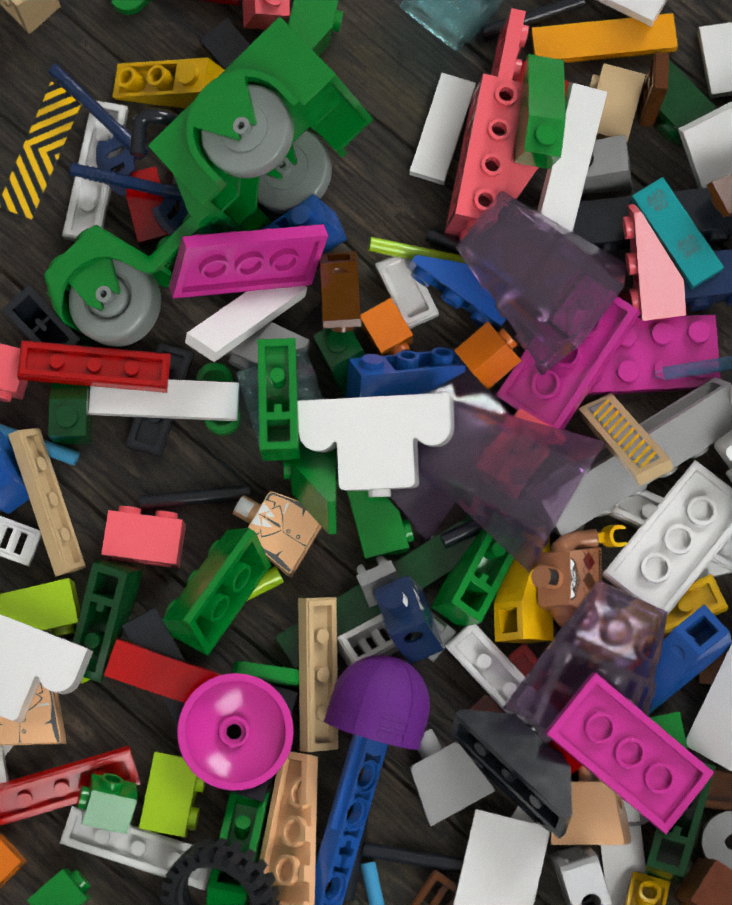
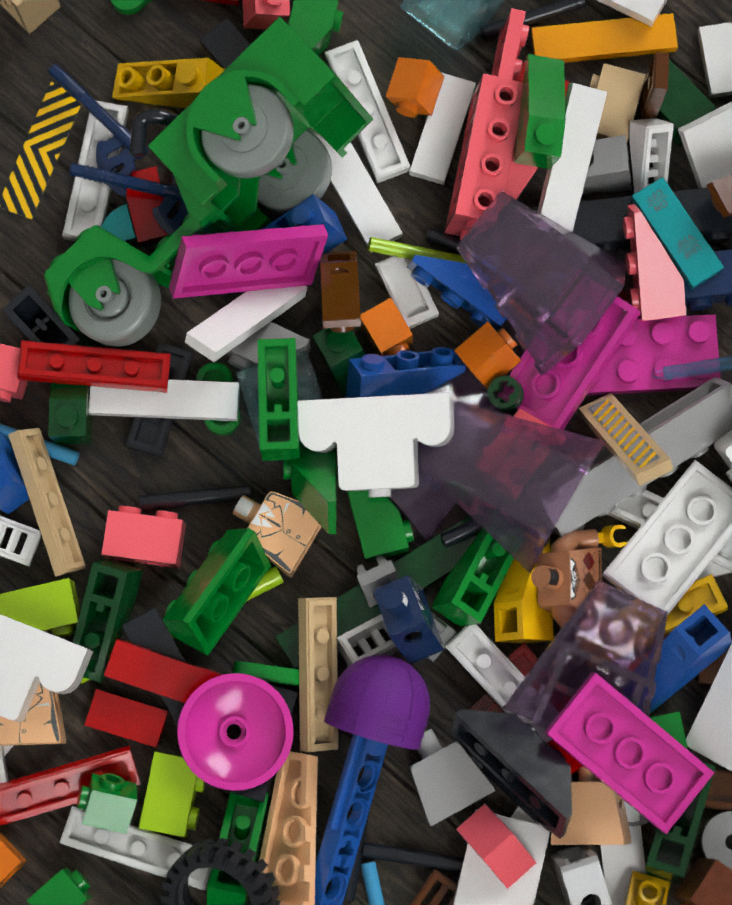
none -> red tile [84,689,169,748]
none -> teal tile [101,204,137,243]
none -> white tile [313,133,403,253]
none -> white tile [325,40,410,183]
none -> orange brick [386,57,445,118]
none -> coral slope [456,804,536,889]
none -> dark green bush [488,376,524,411]
none -> white slope [629,118,674,194]

